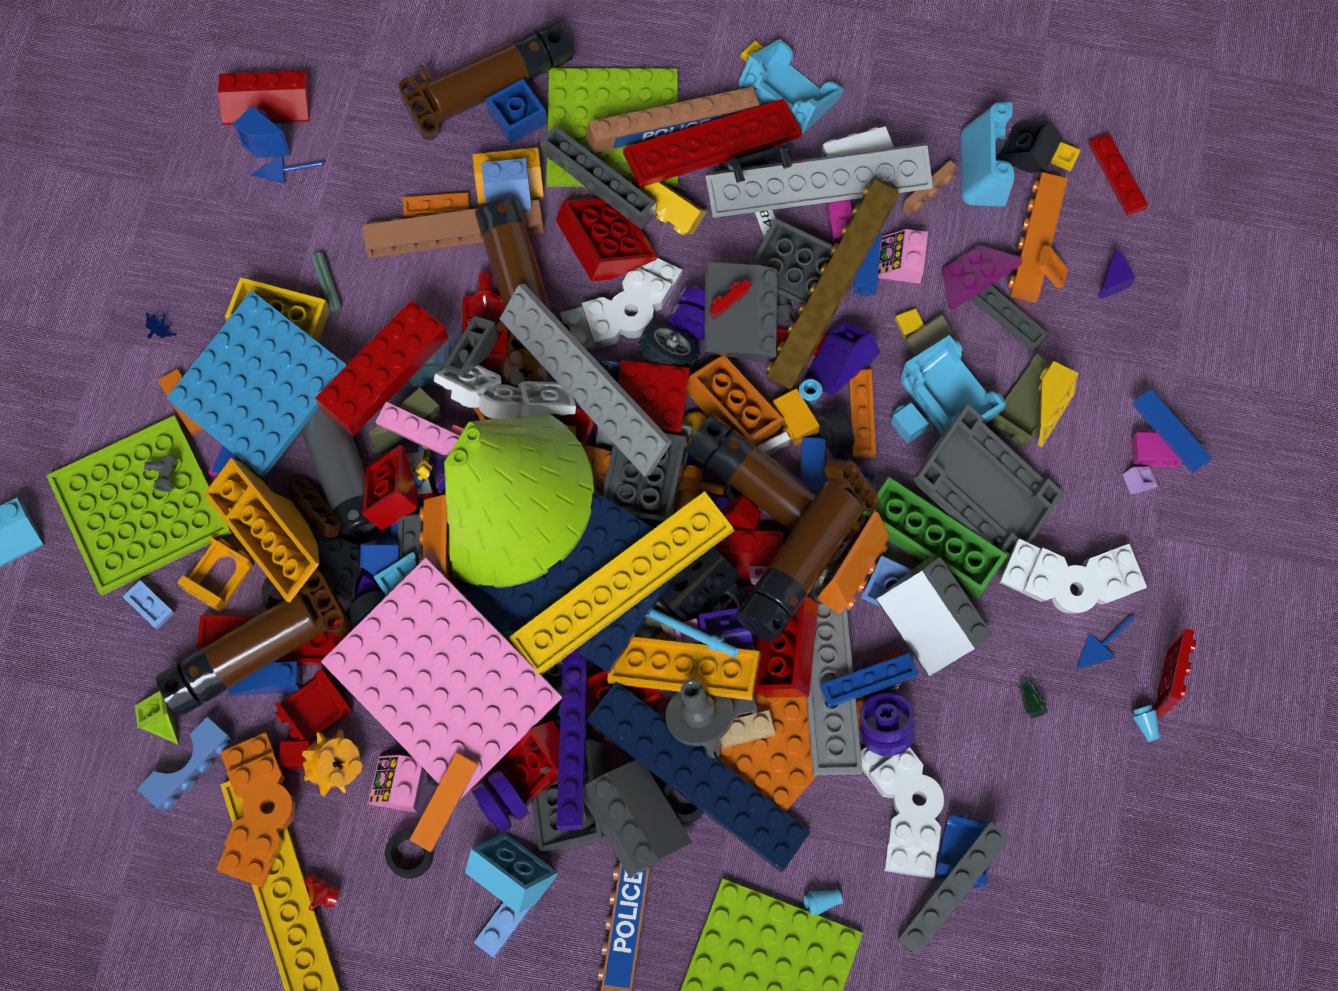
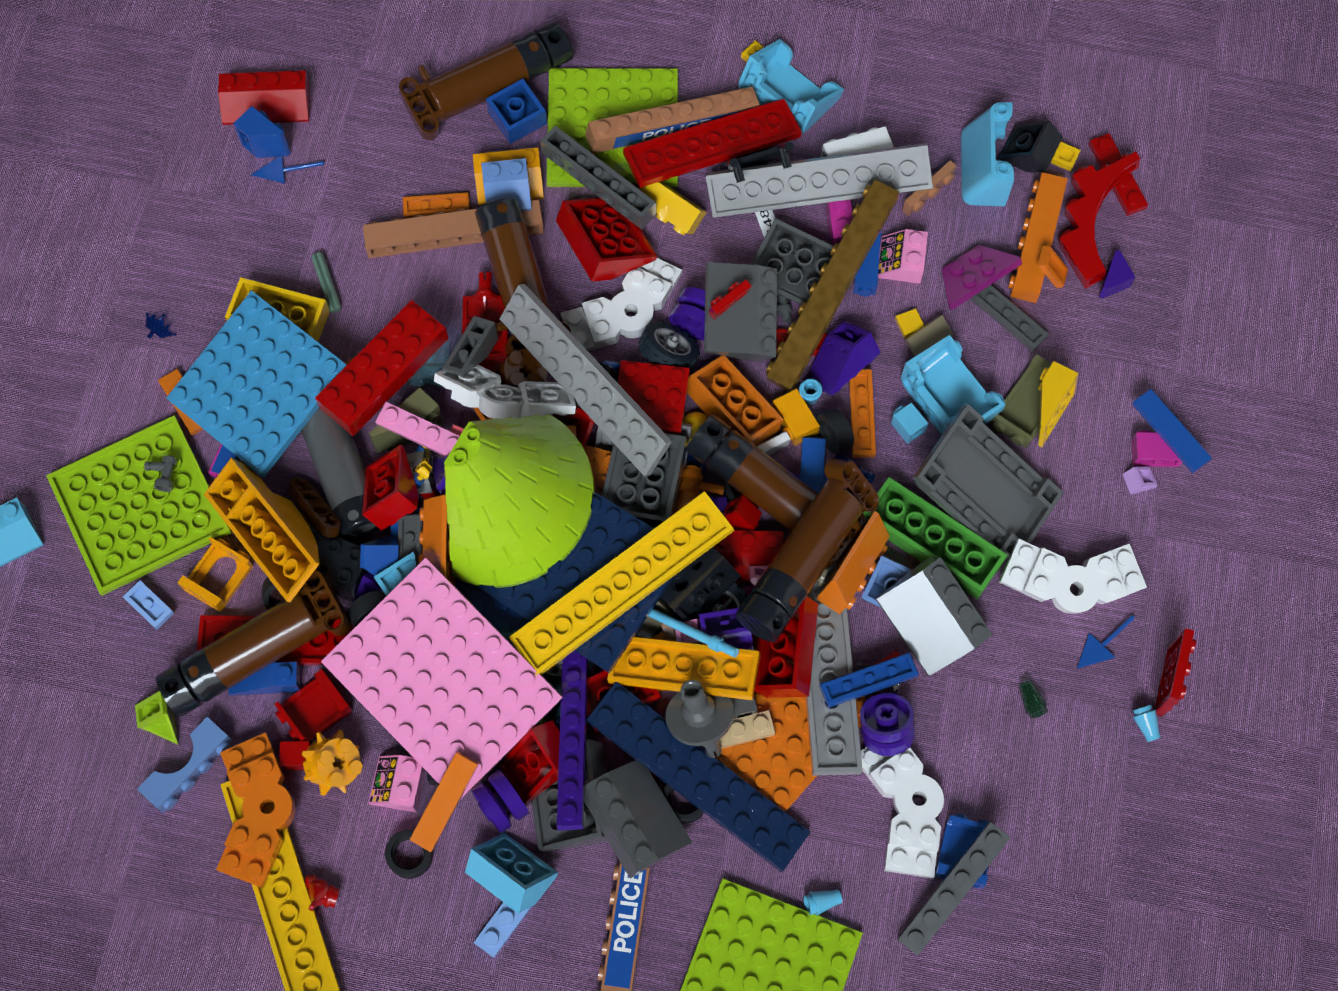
none -> red arch [1059,152,1140,289]

